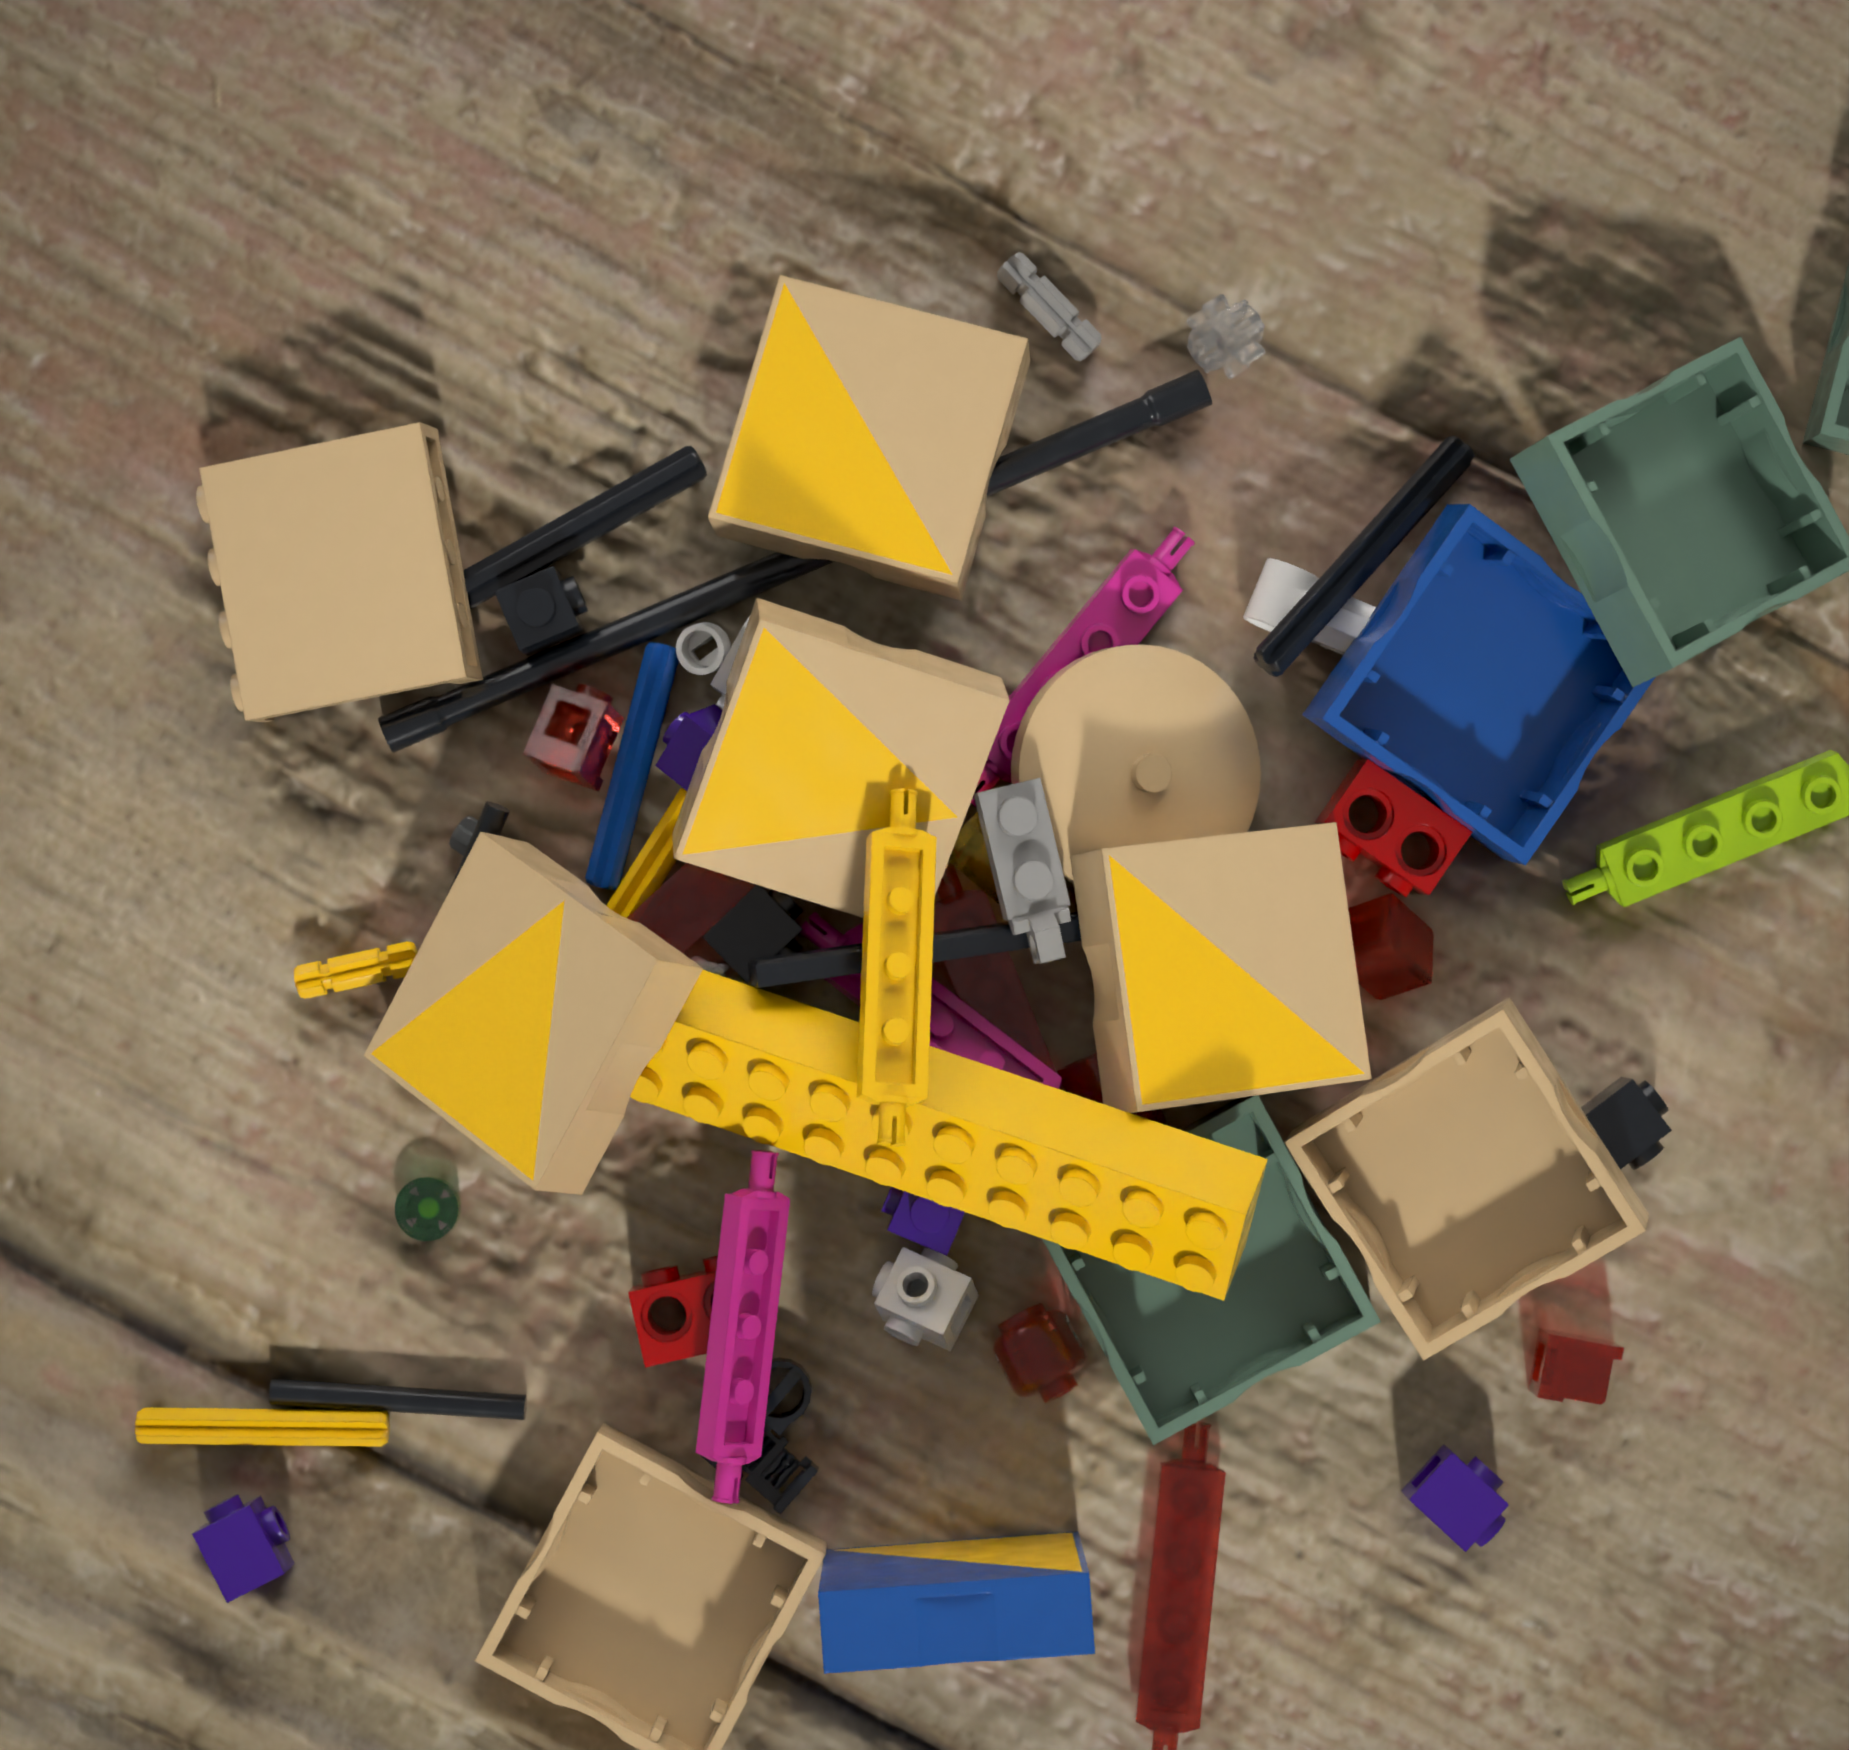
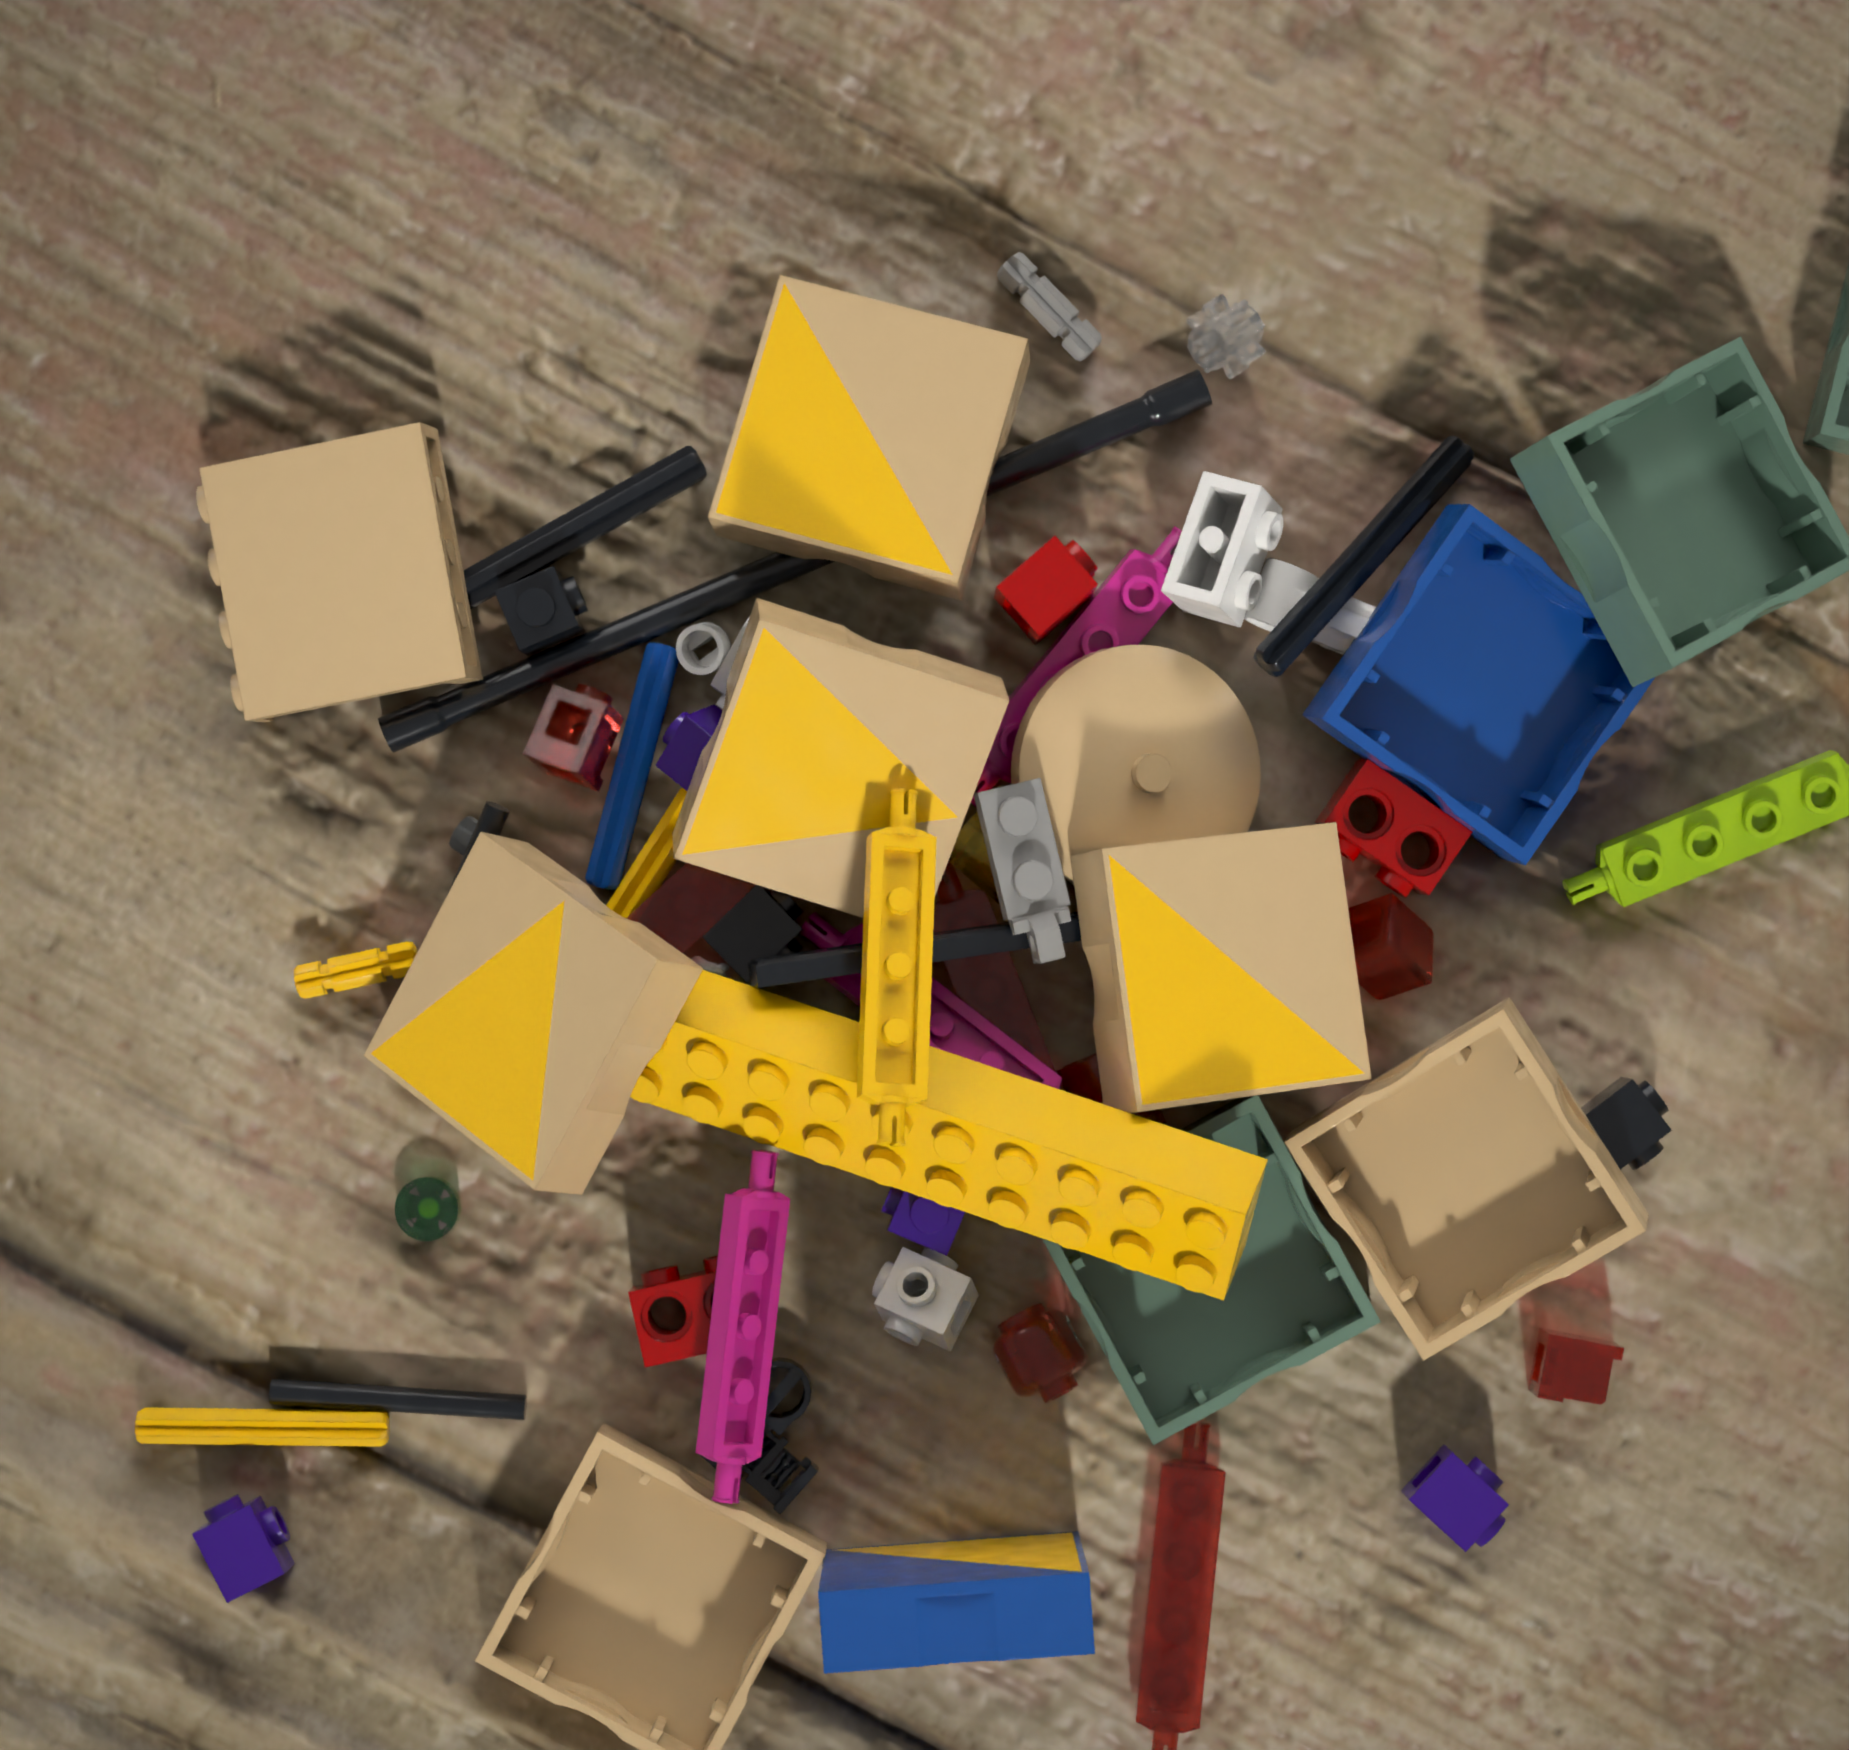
none -> red brick [994,536,1098,646]
none -> white brick [1161,471,1283,628]

